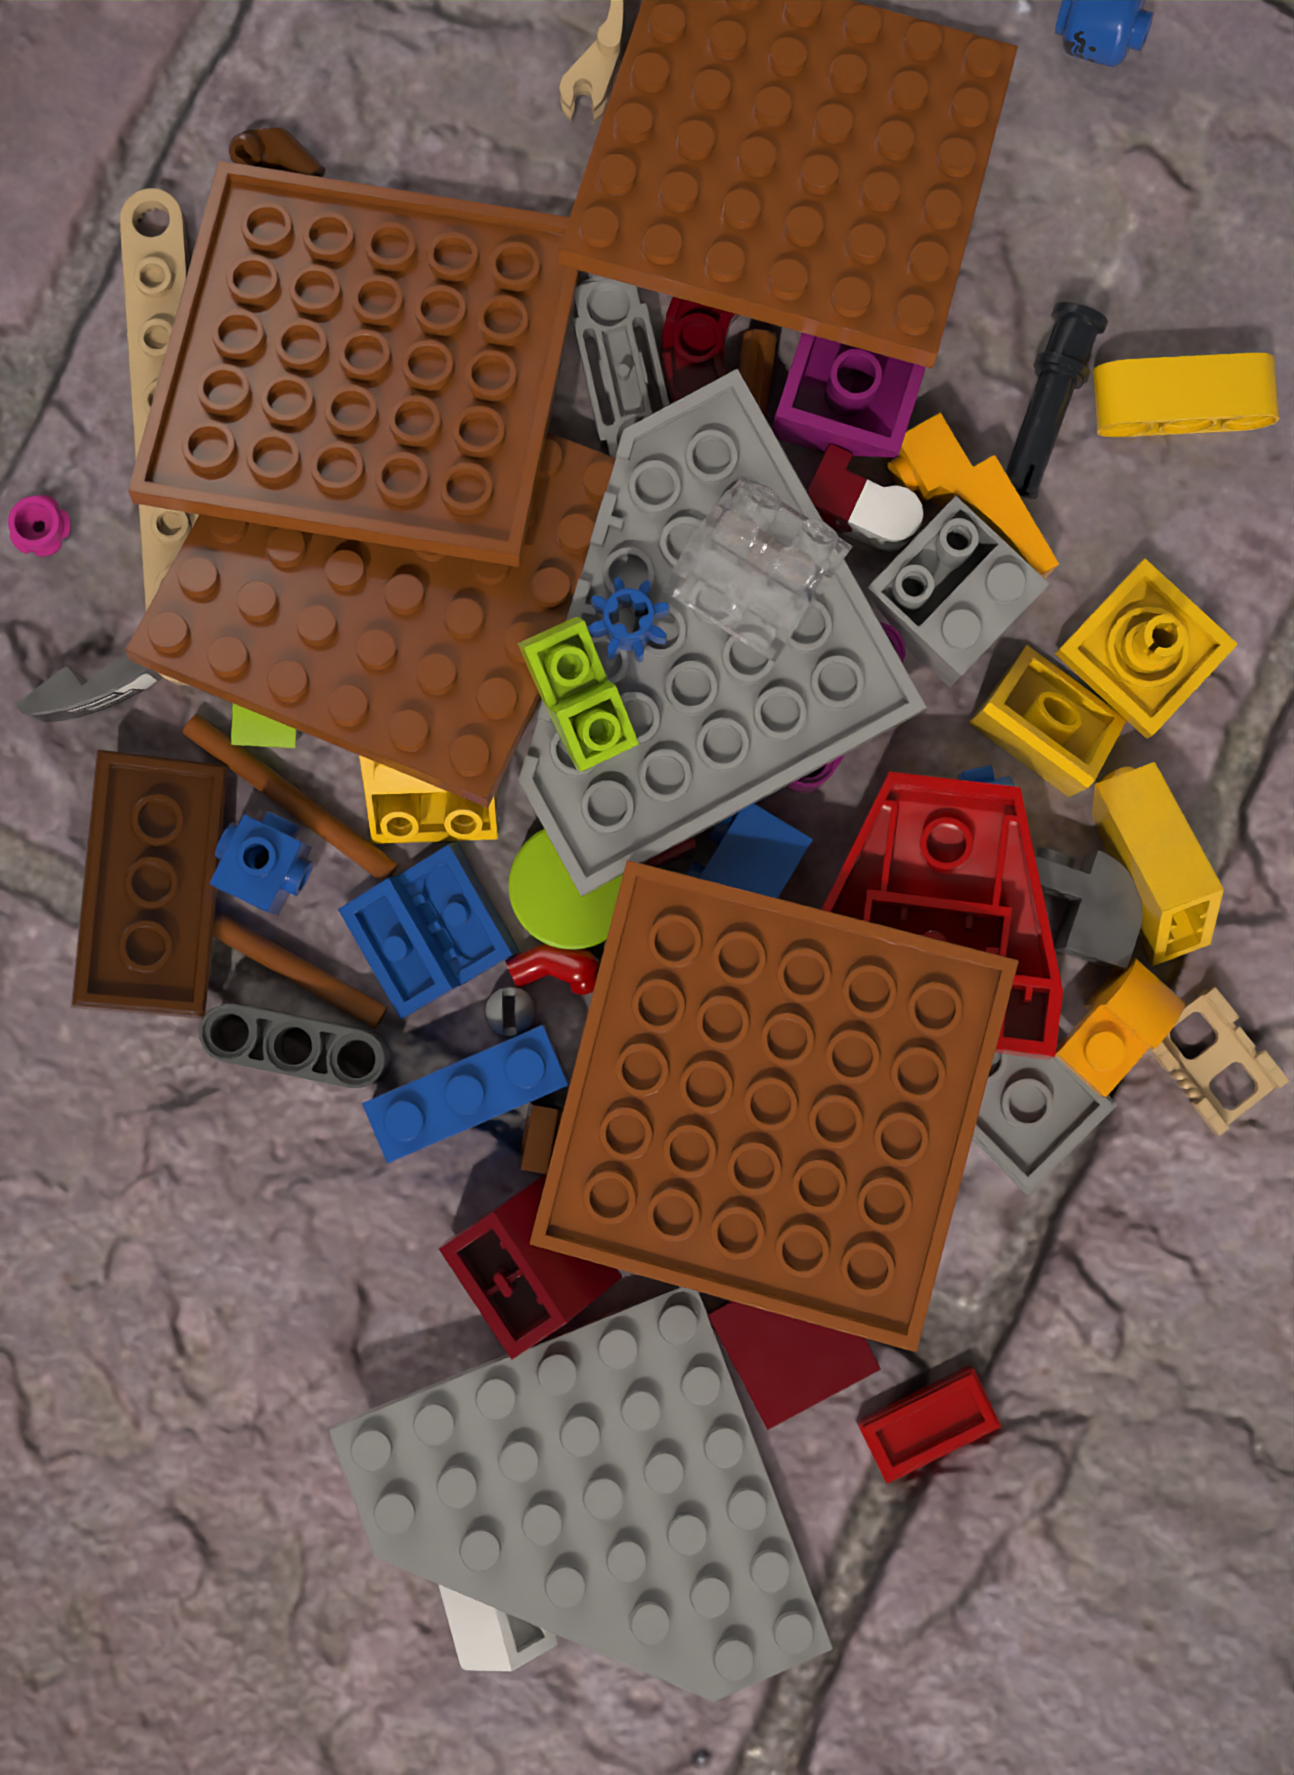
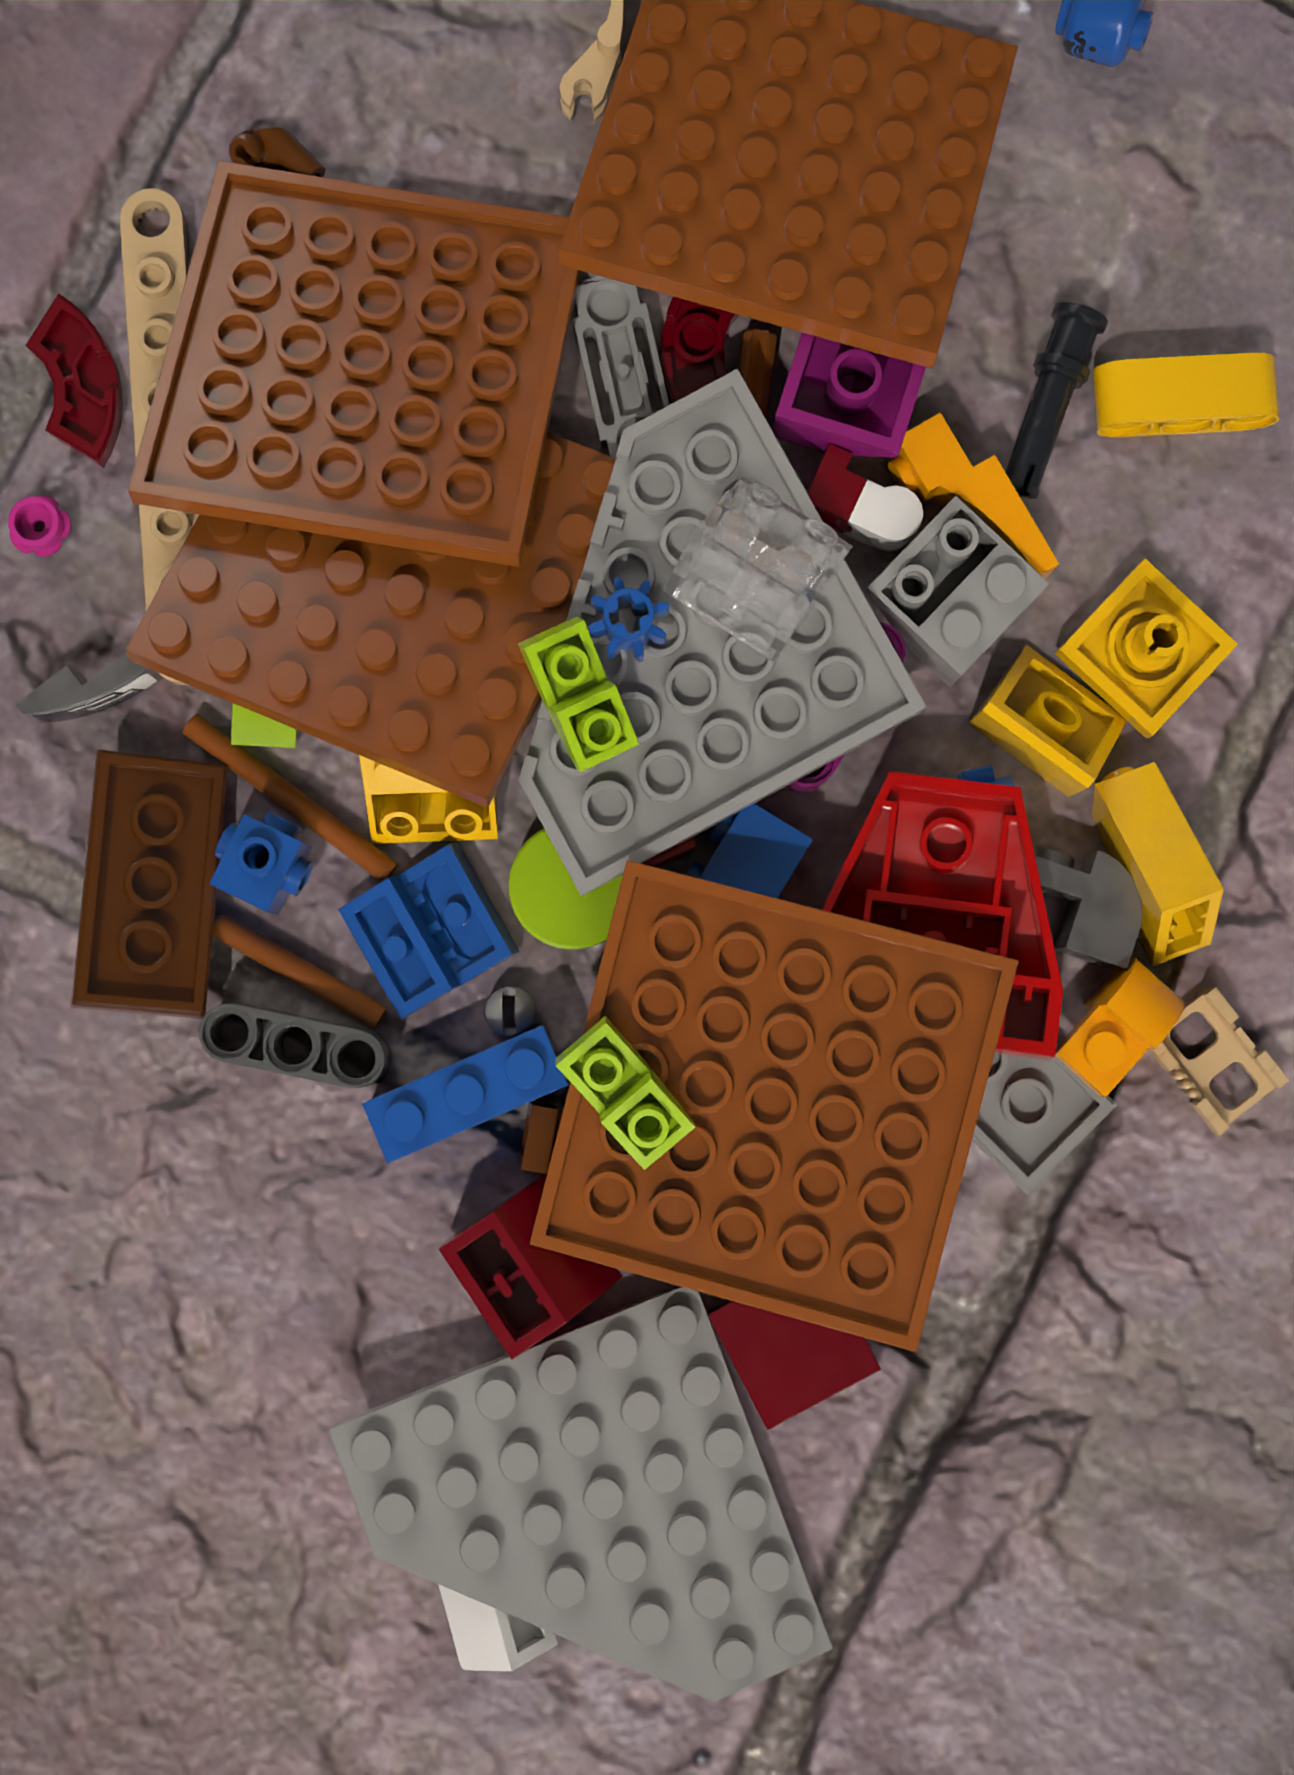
red arm [505,943,599,995] -> none
red tile [856,1364,1002,1484] -> none
none -> dark red tile [25,293,123,468]
none -> lime slope [555,1016,695,1170]

